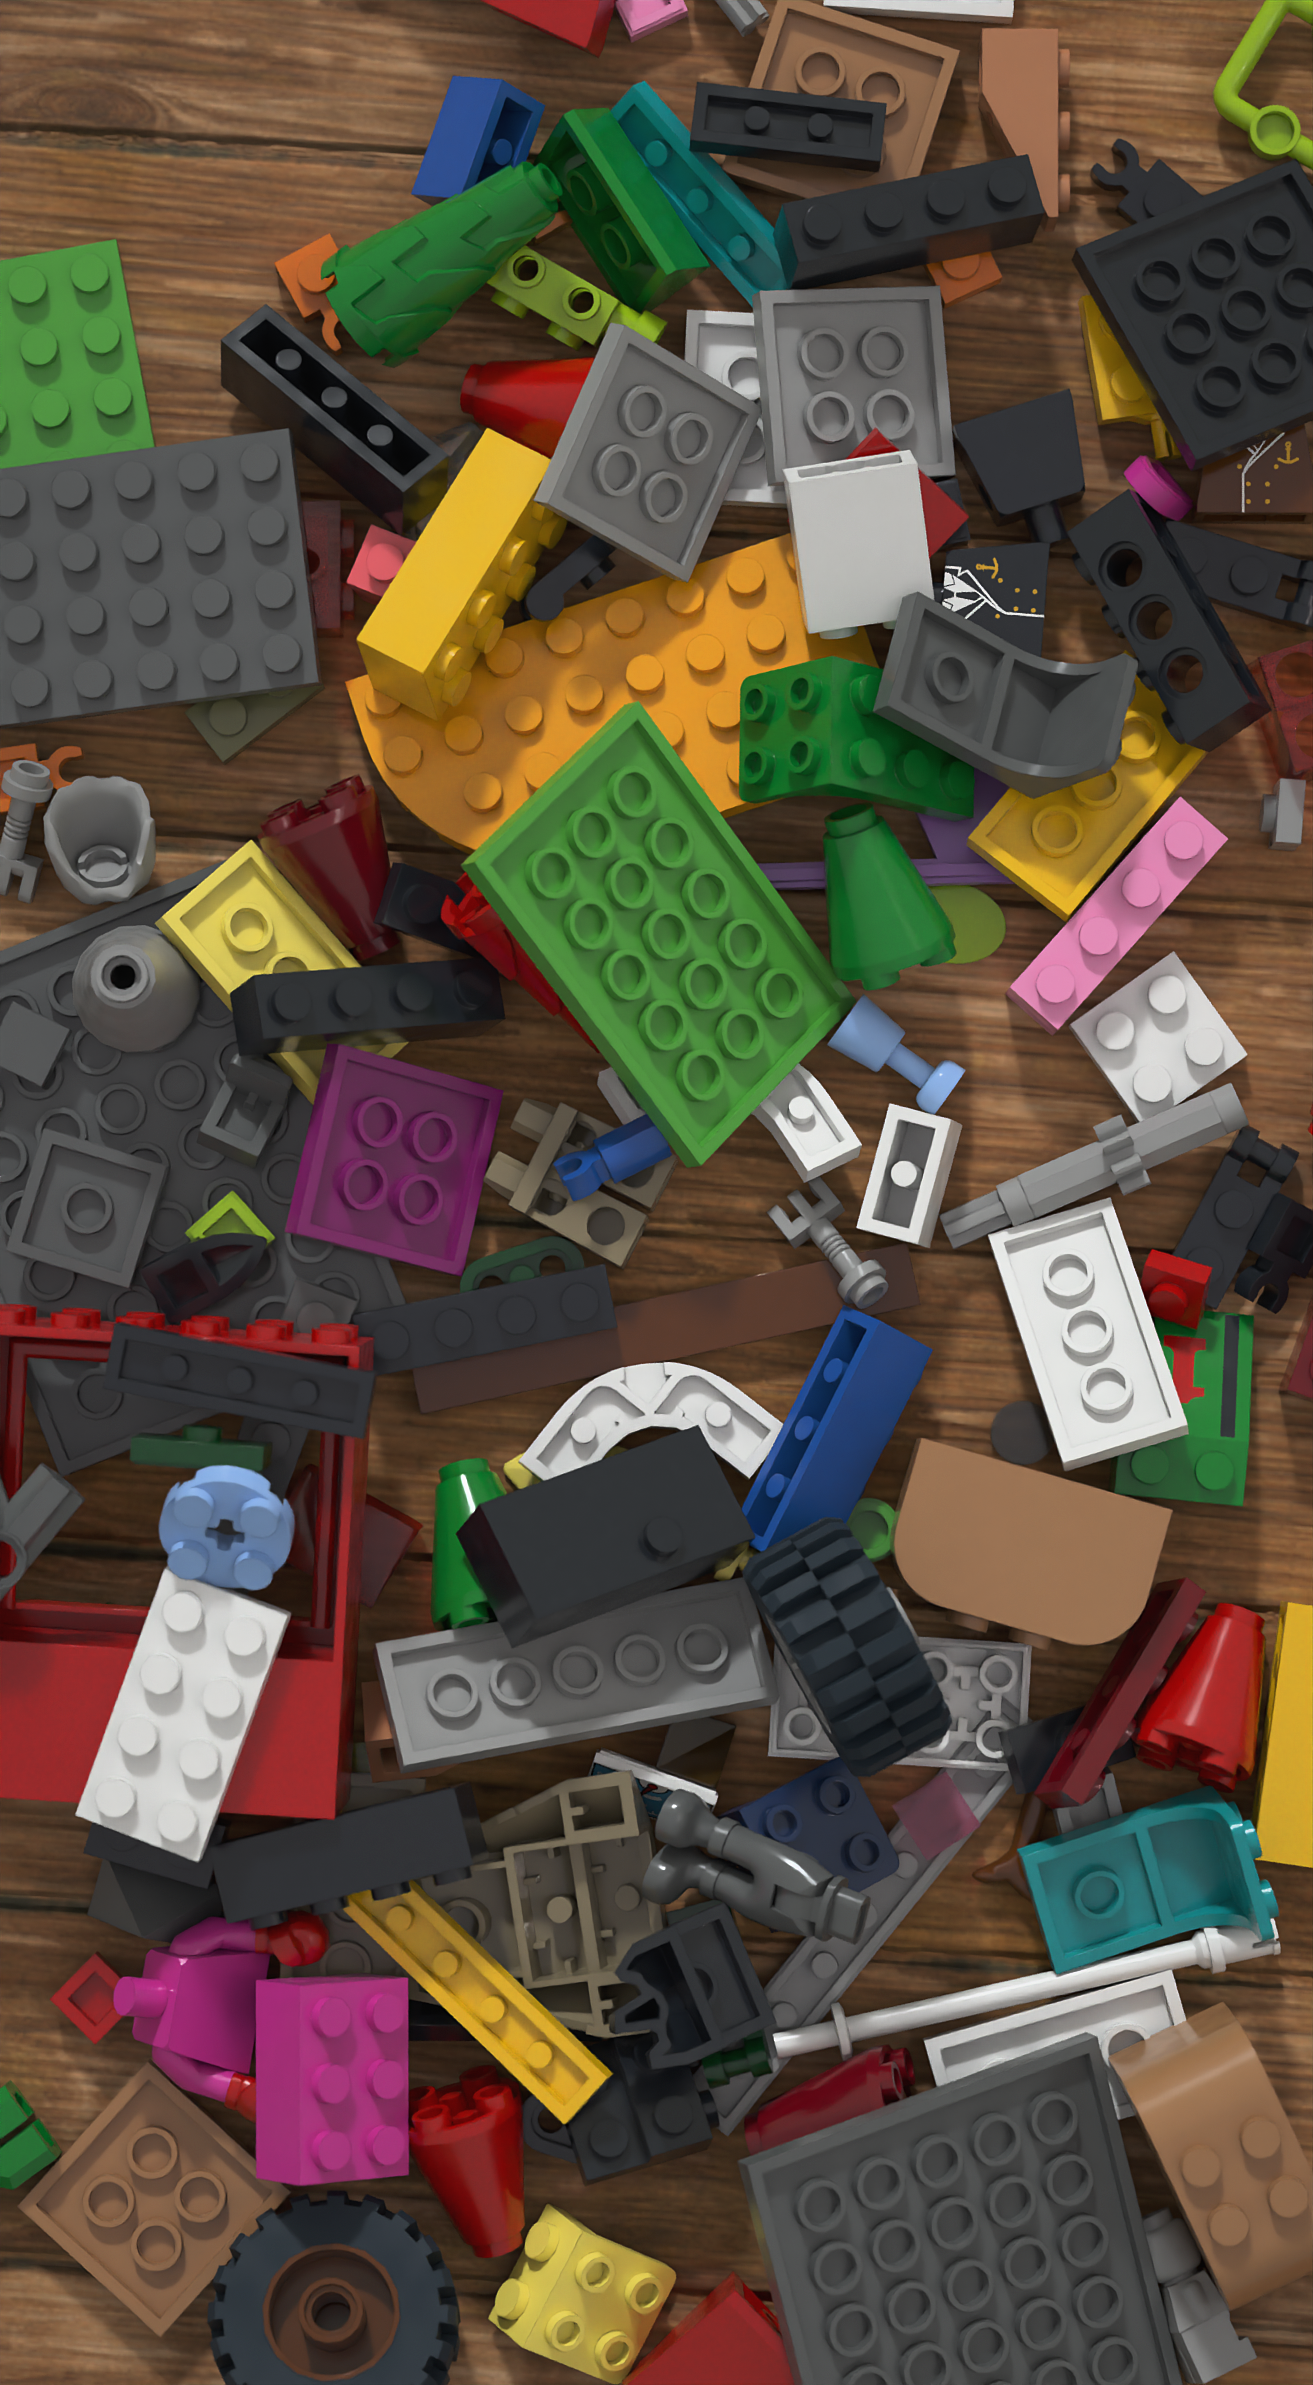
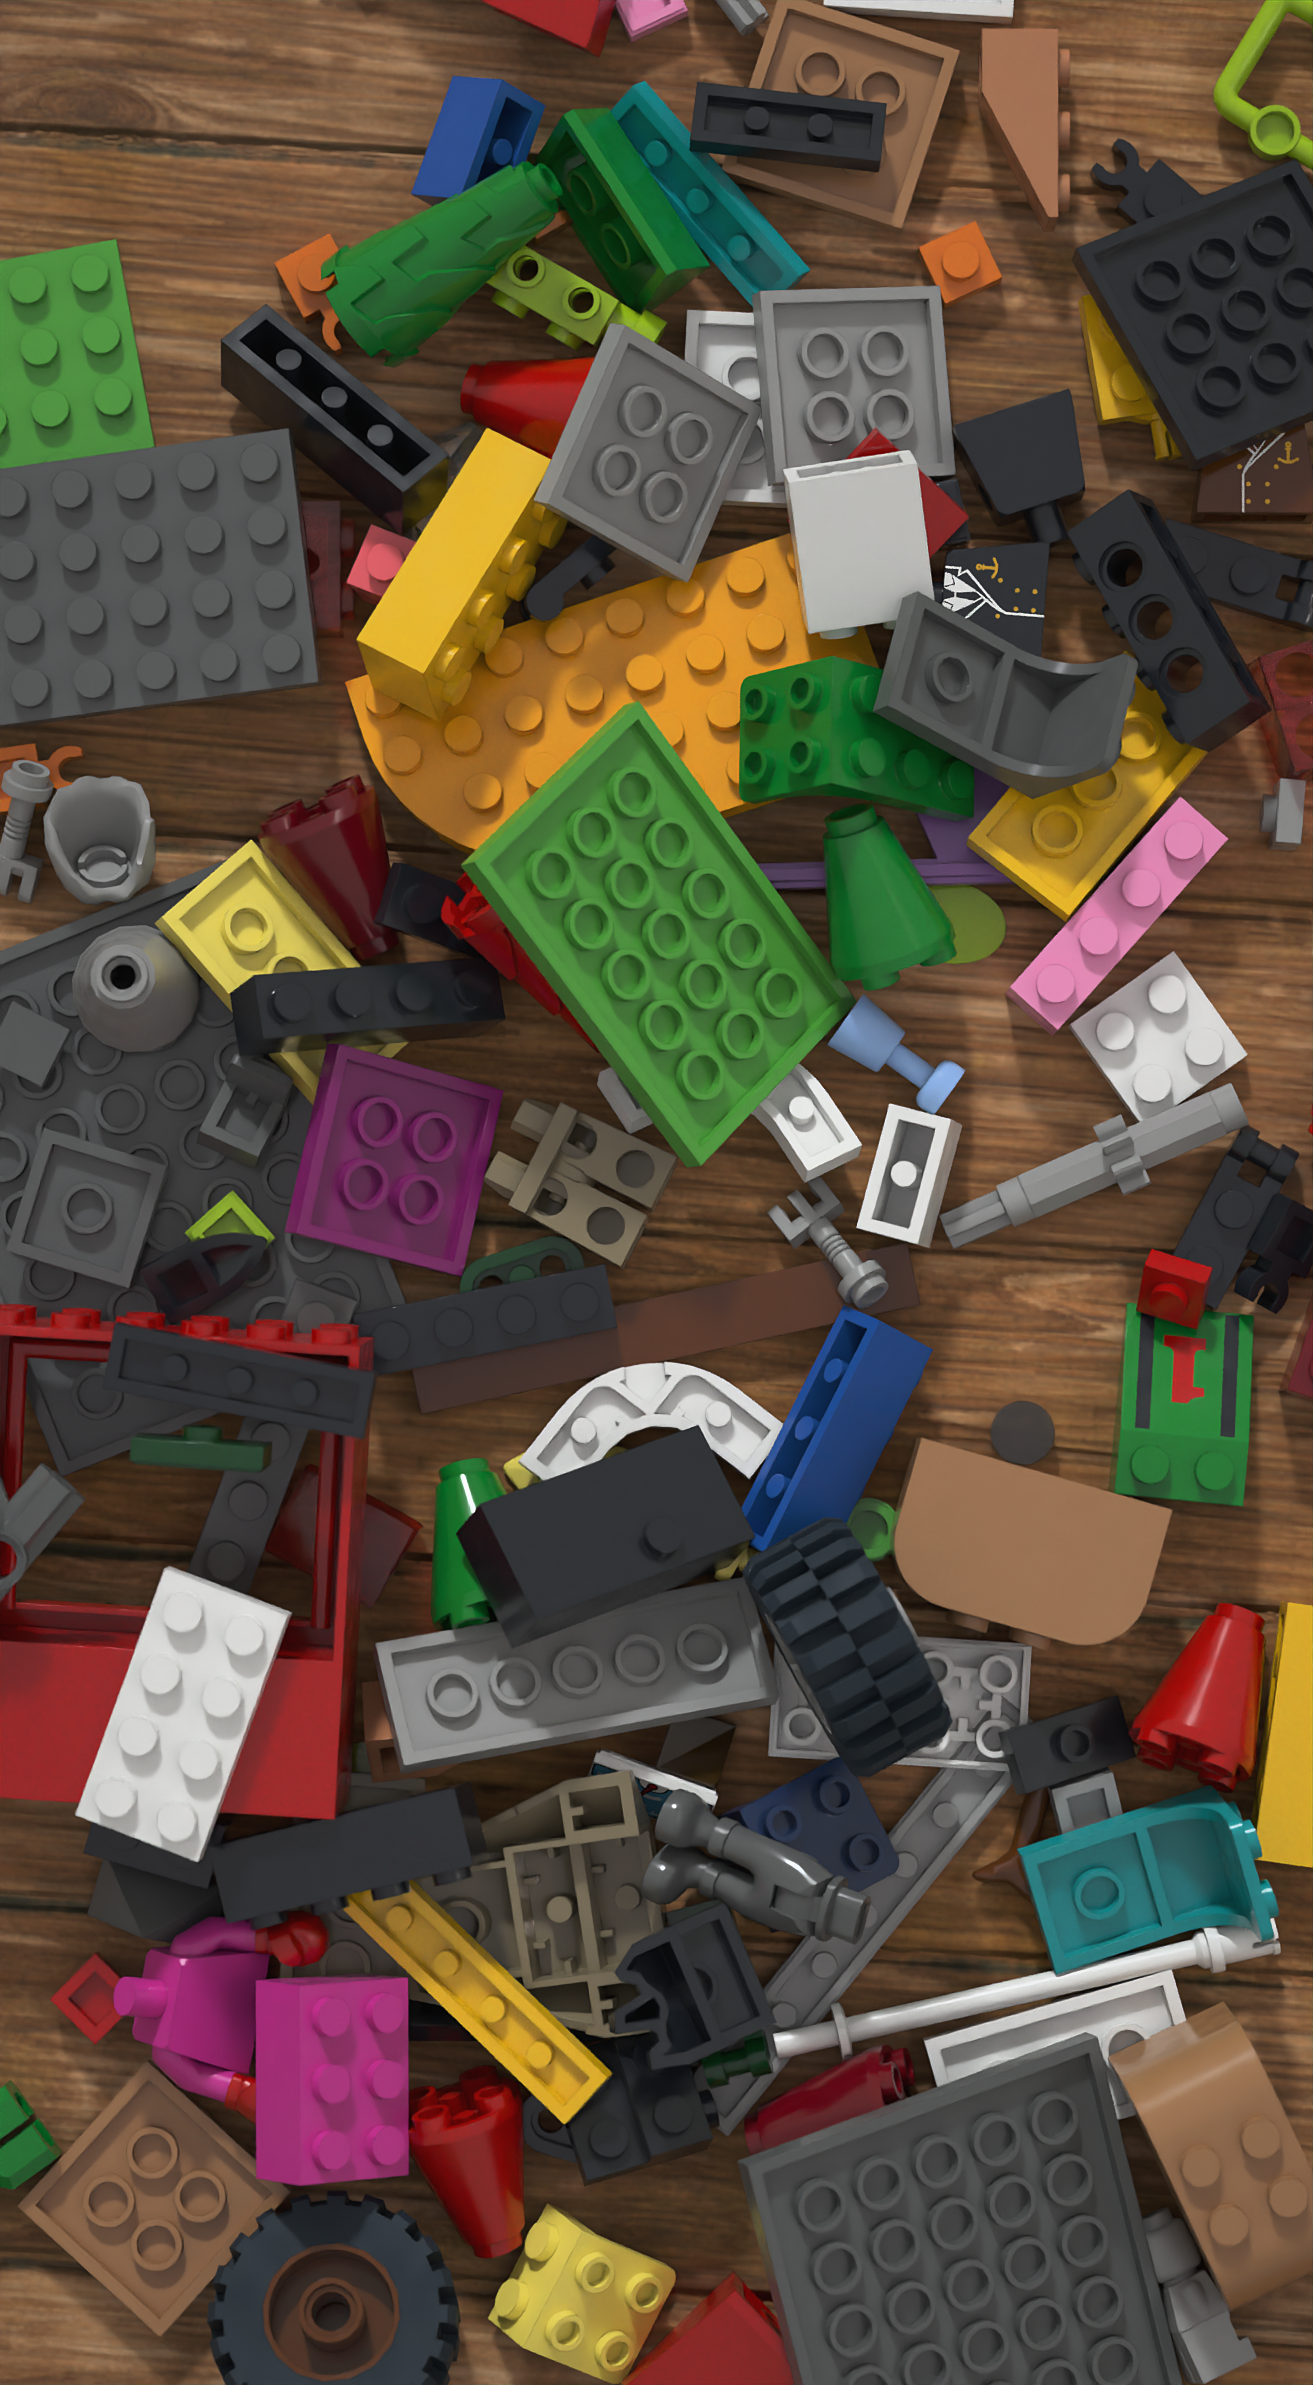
light blue plate [159,1466,295,1590] -> none
olive plate [184,685,325,765] -> none
blue bar [553,1114,672,1201] -> none
black brick [773,154,1045,290] -> none
clear pink tile [891,1771,981,1861] -> none
white plate [988,1197,1189,1472] -> none
dark red plate [1033,1577,1206,1809] -> none
dark pink tile [1124,455,1194,521] -> none

